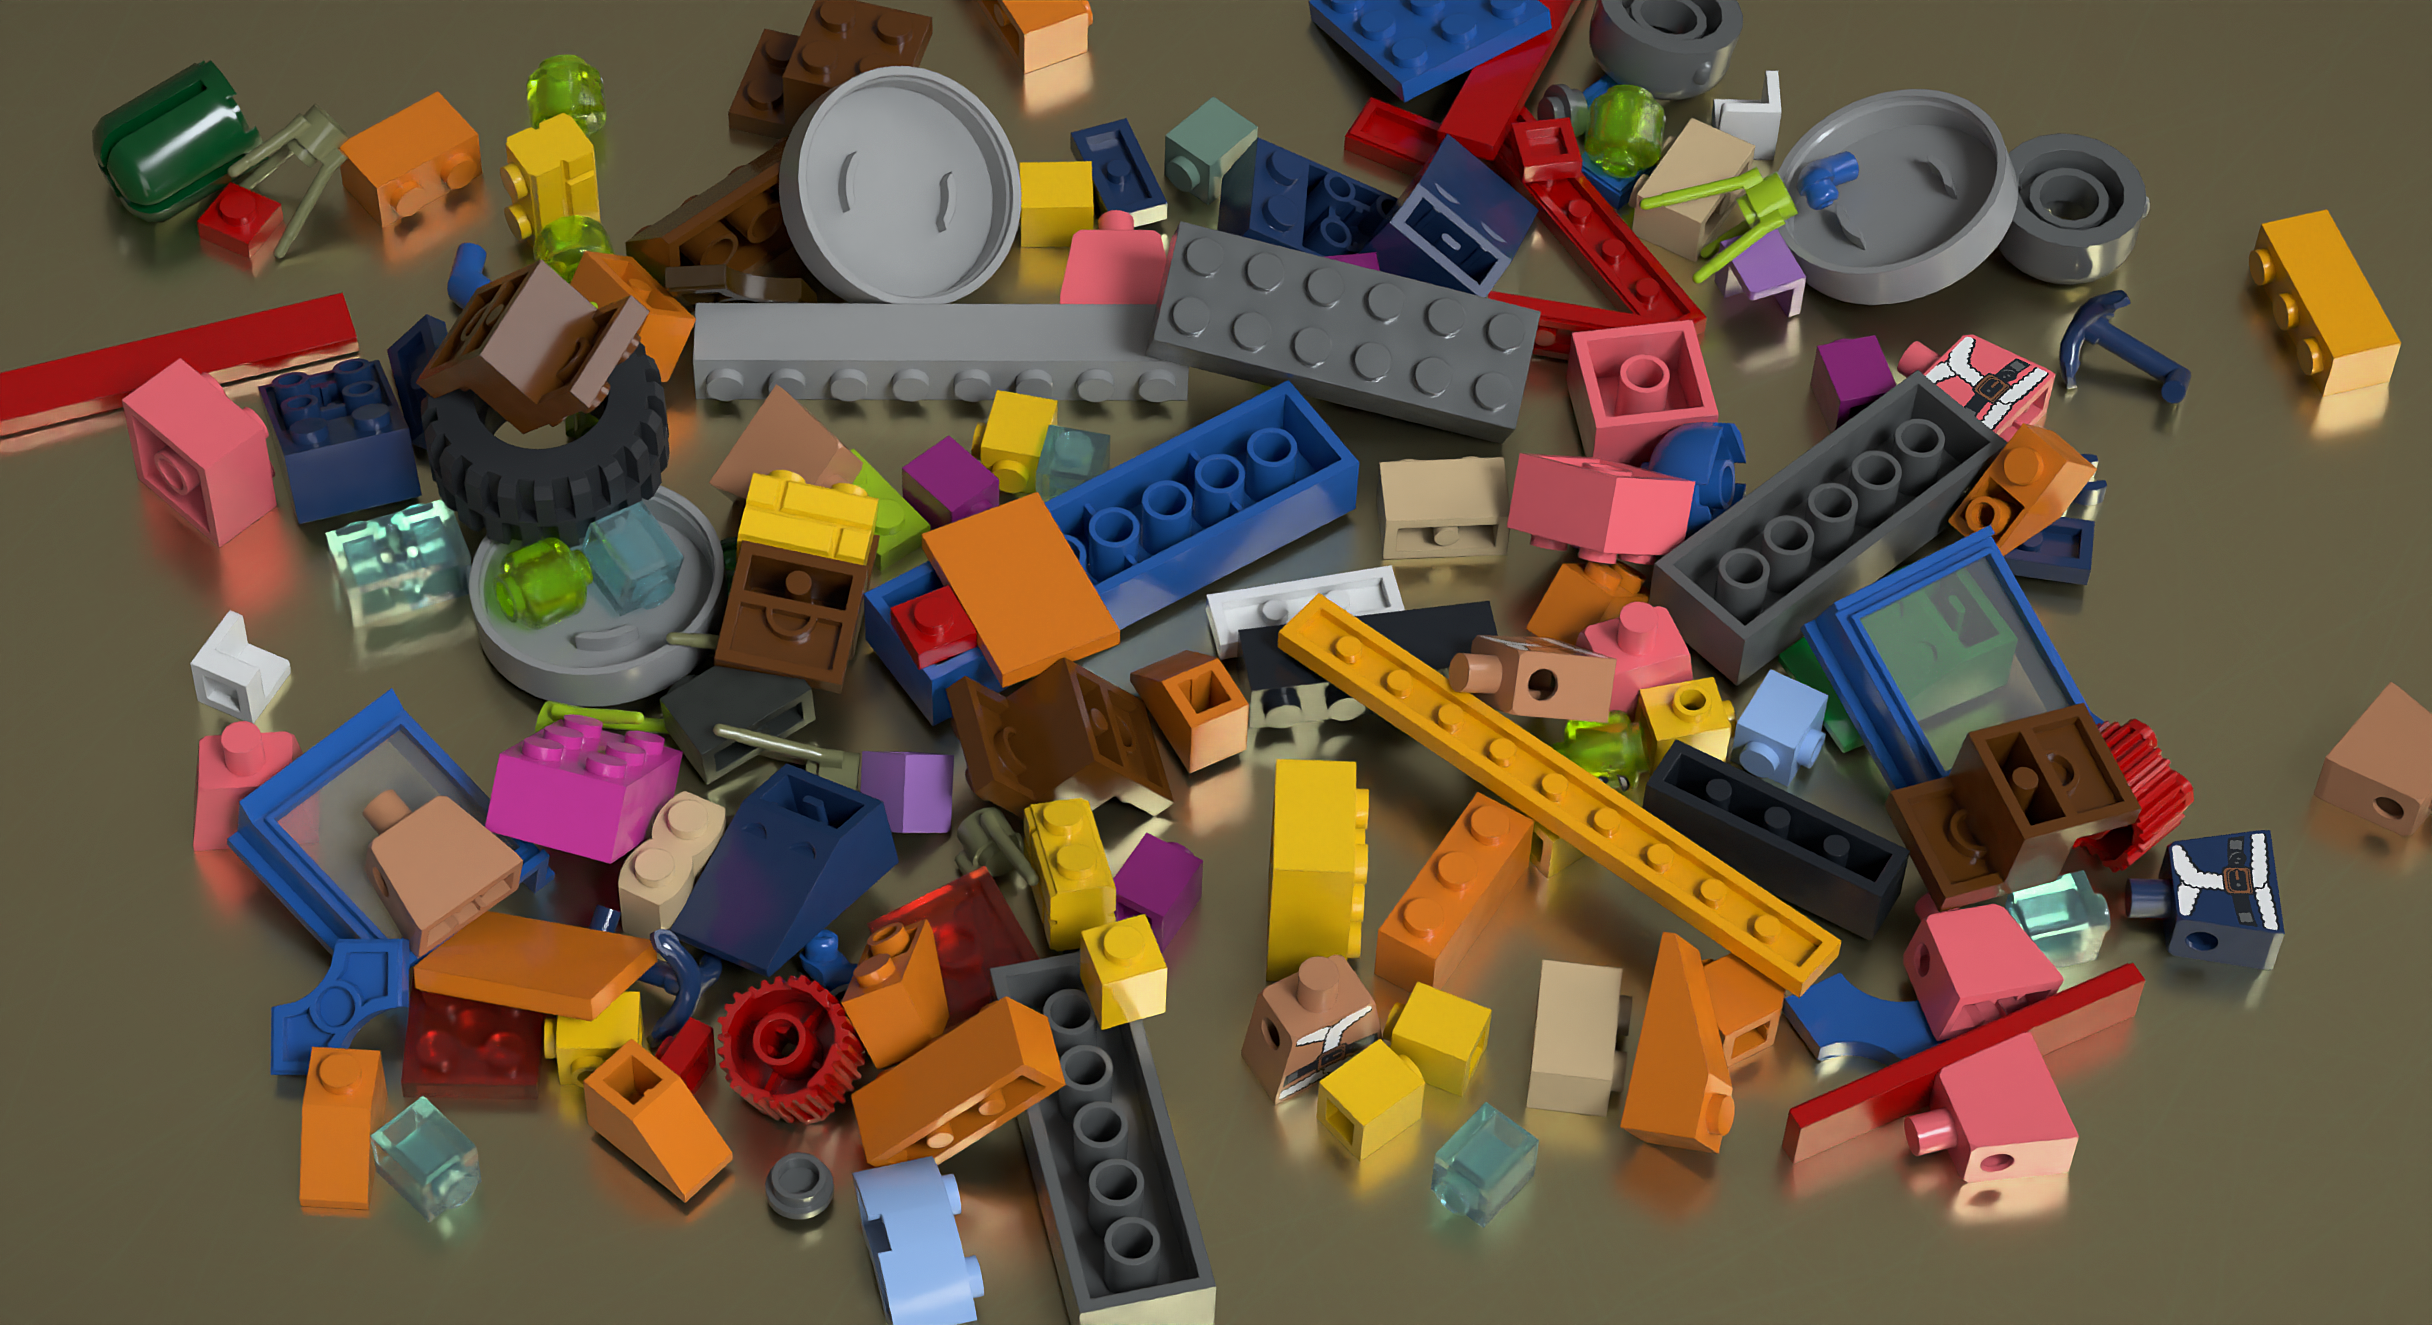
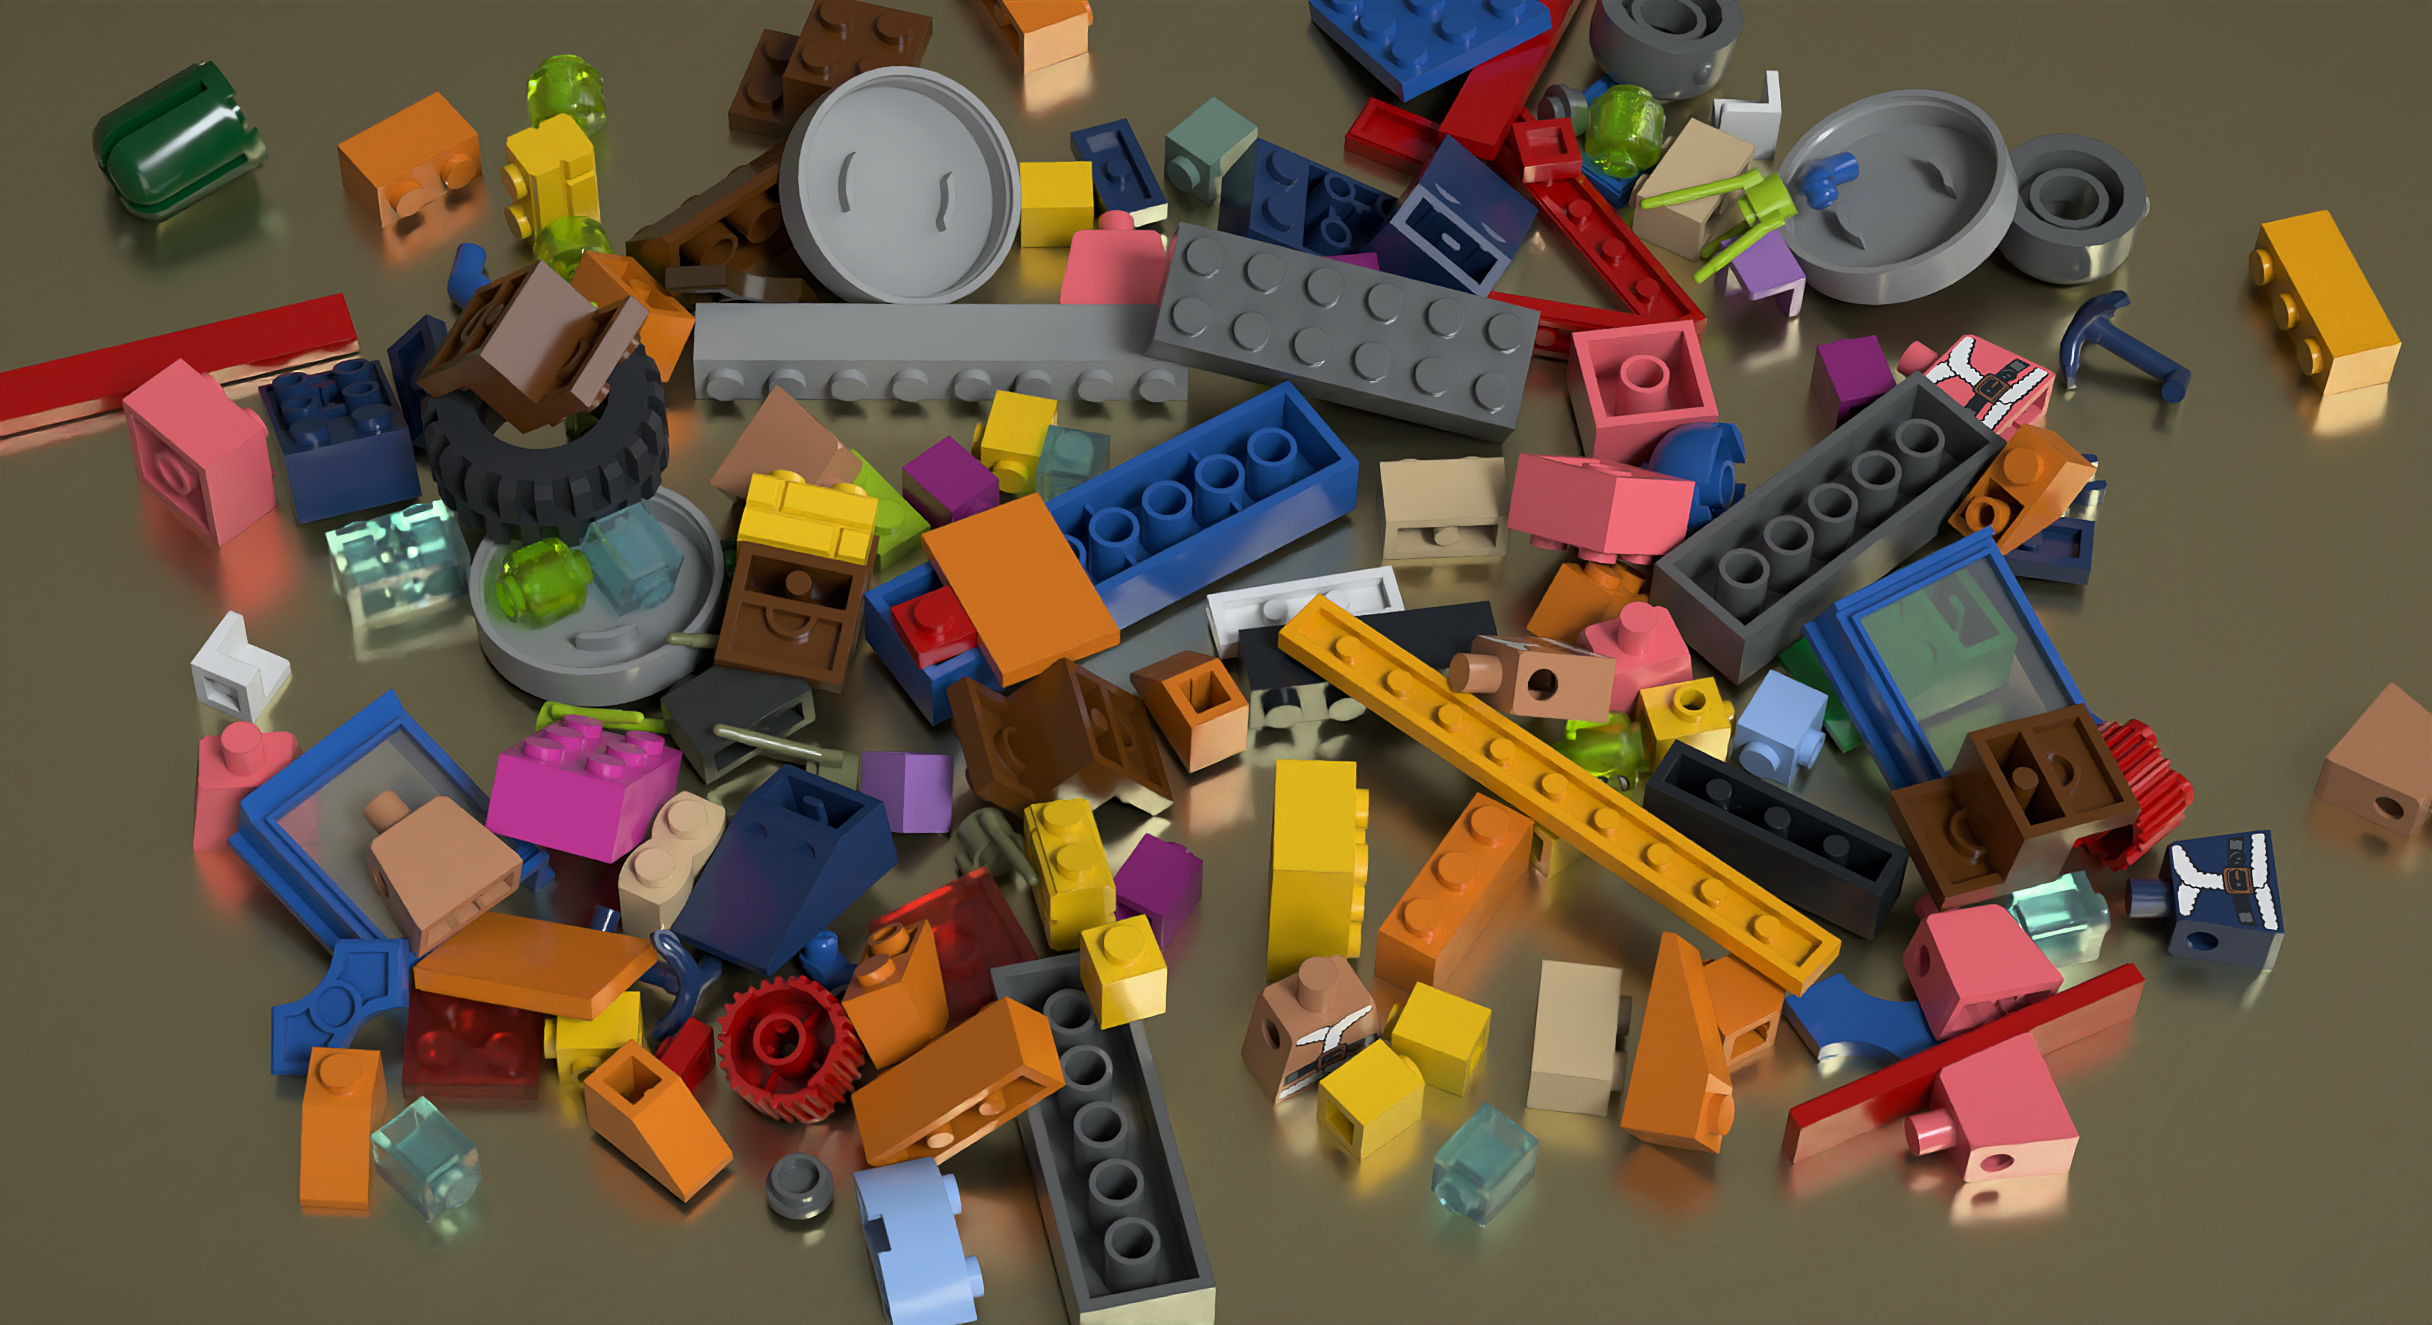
red plate [197,182,284,260] -> none
olive plant [228,104,350,259] -> none

